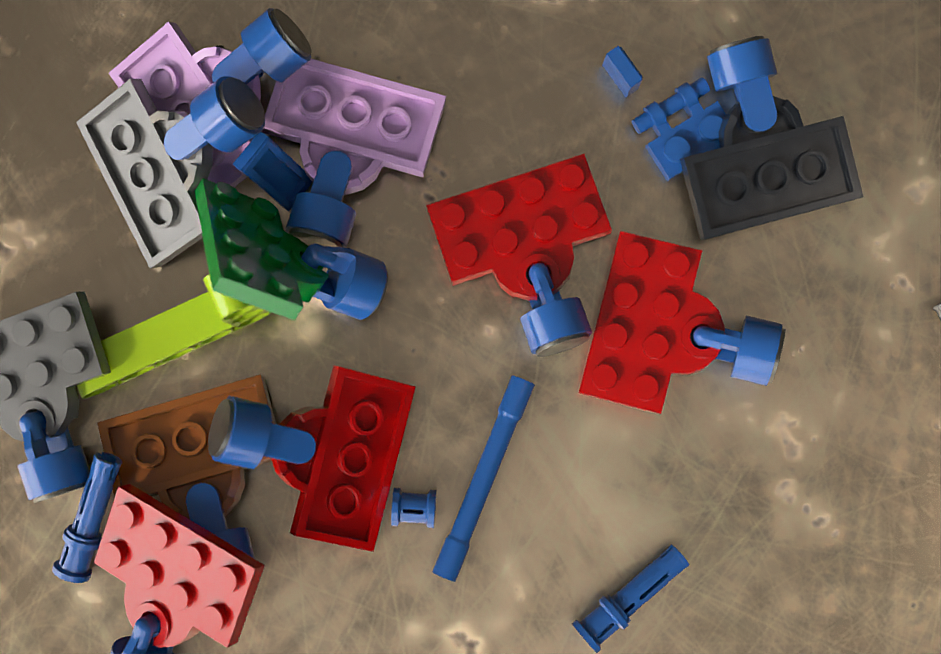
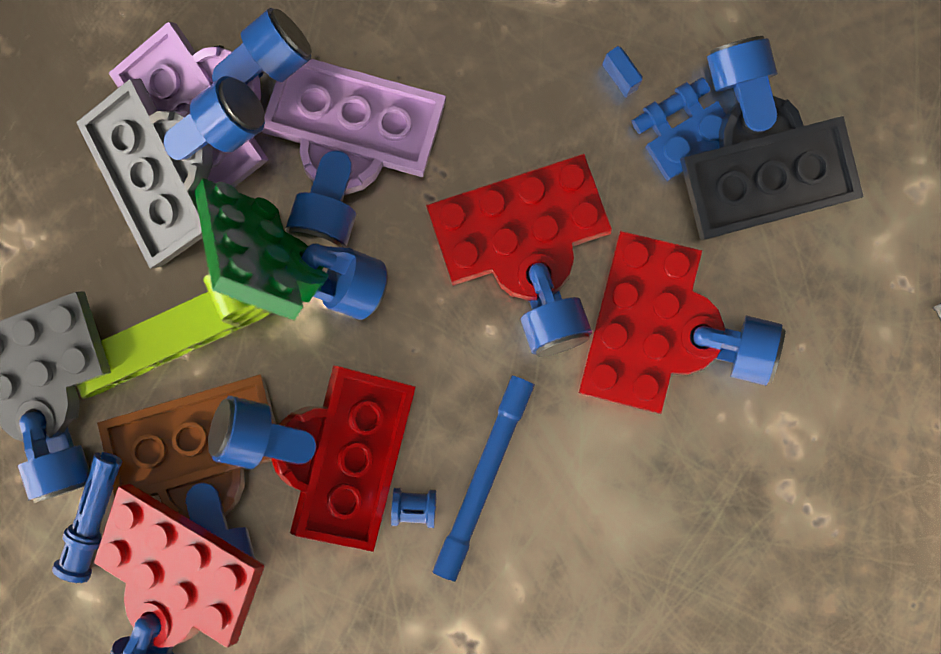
blue tile [233,132,312,212] -> none
blue pin [572,544,690,654] -> none

